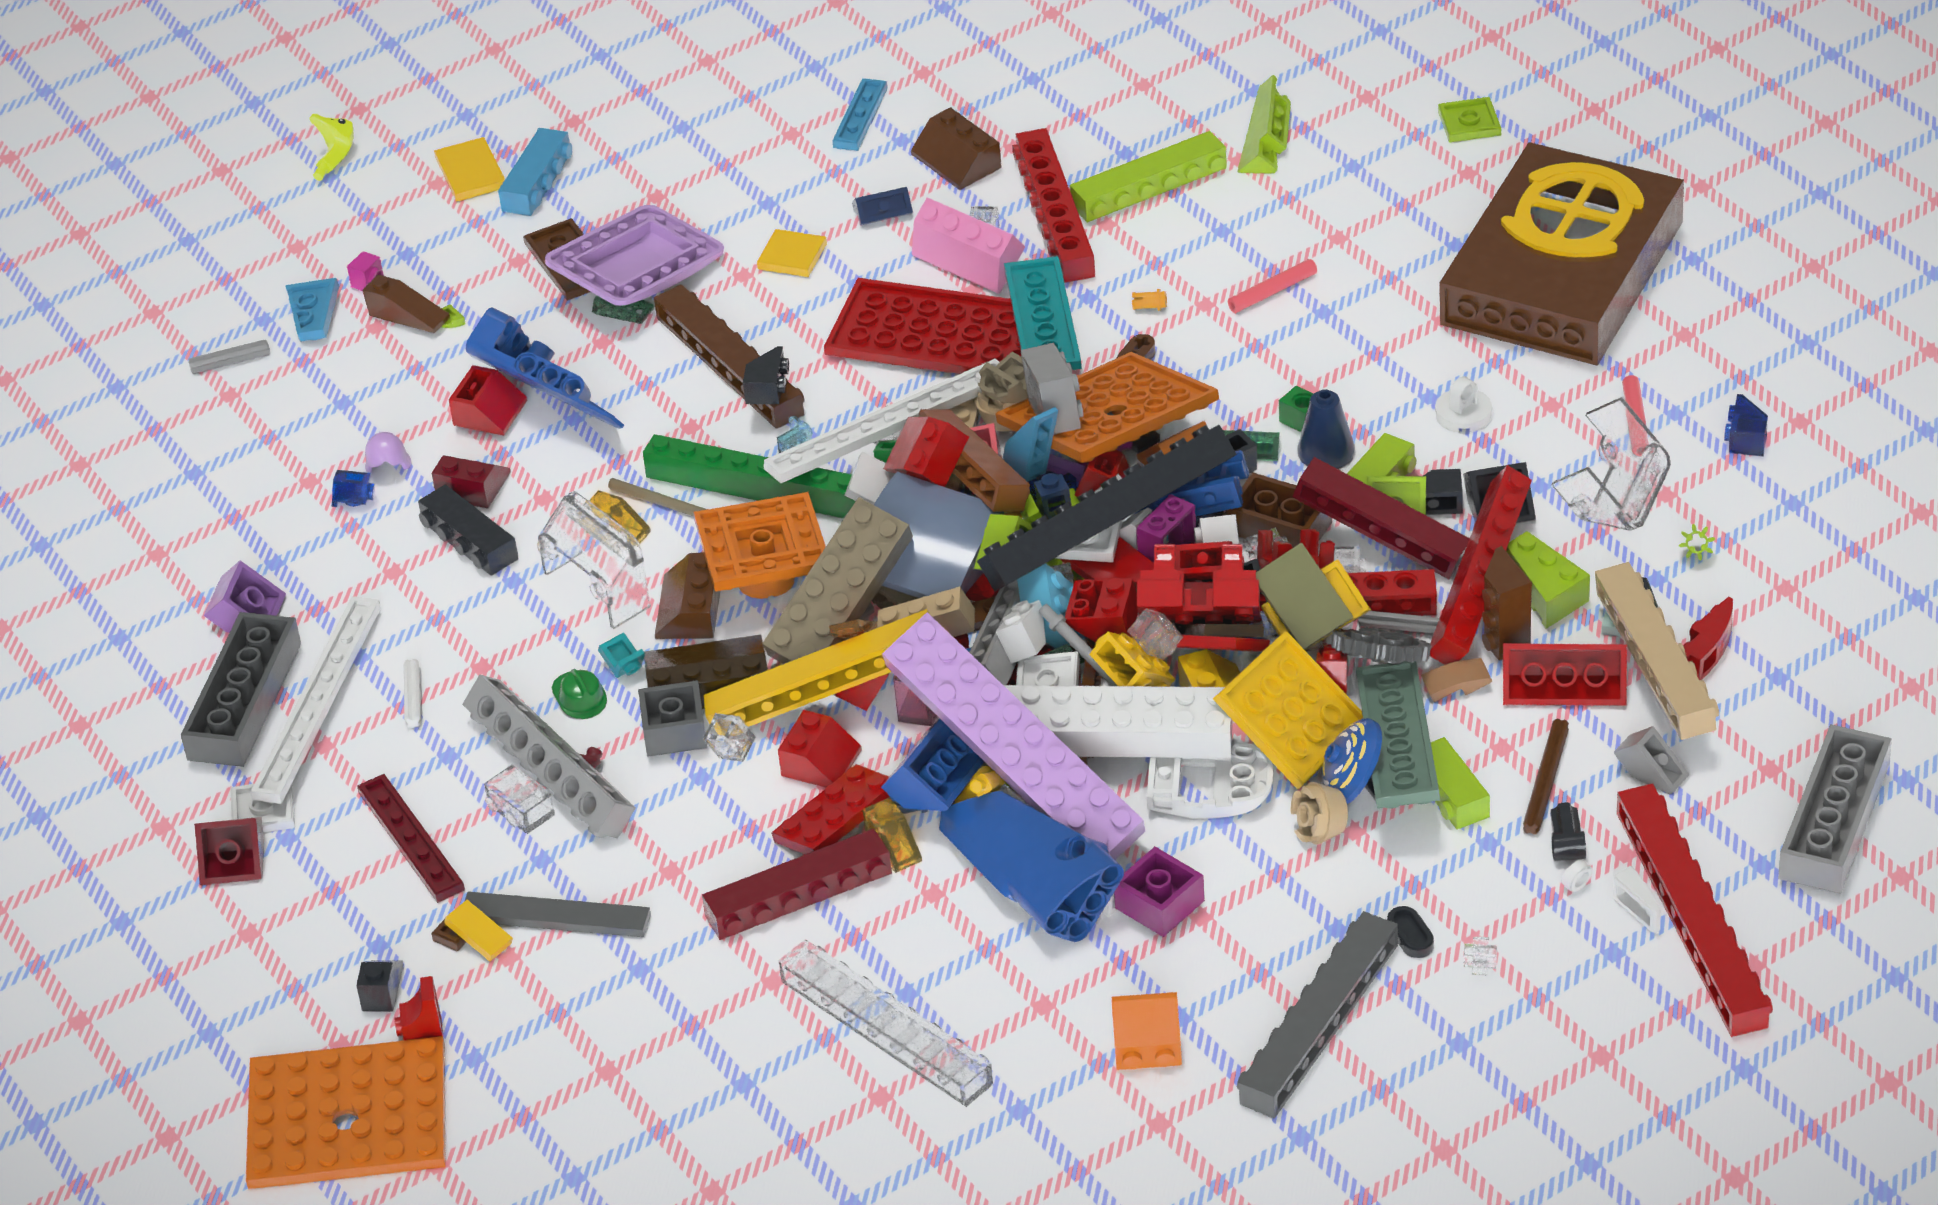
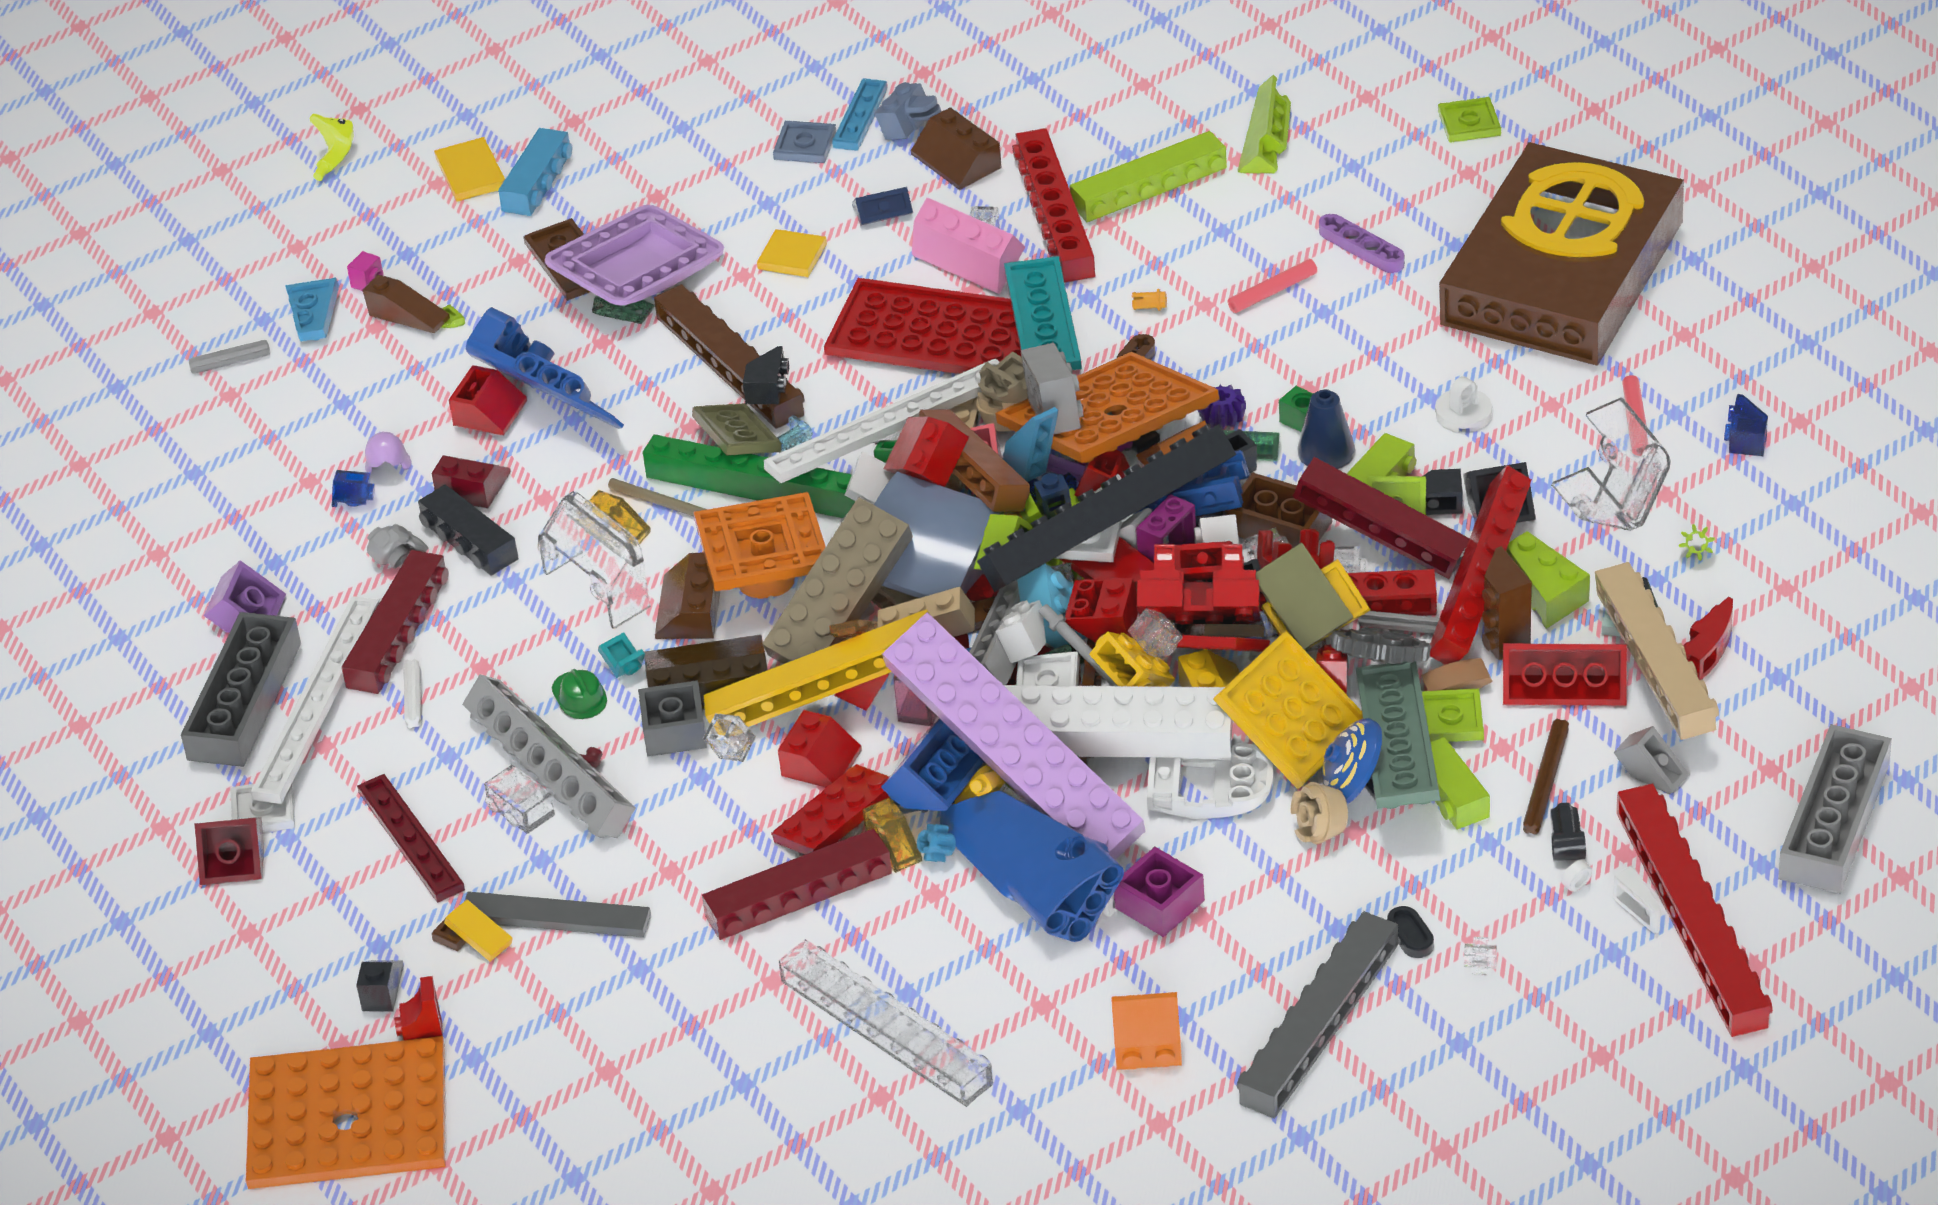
none -> dark red brick [342,550,449,694]
none -> light grey head [366,524,429,569]
none -> olive tile [692,403,782,455]
none -> sand blue tile [773,120,837,163]
none -> sand blue brick [874,82,941,140]
none -> dark azure gear [917,824,956,862]
none -> dark purple gear [1198,384,1246,430]
none -> medium lavender beam [1319,214,1405,273]
none -> lime plate [1422,689,1484,742]

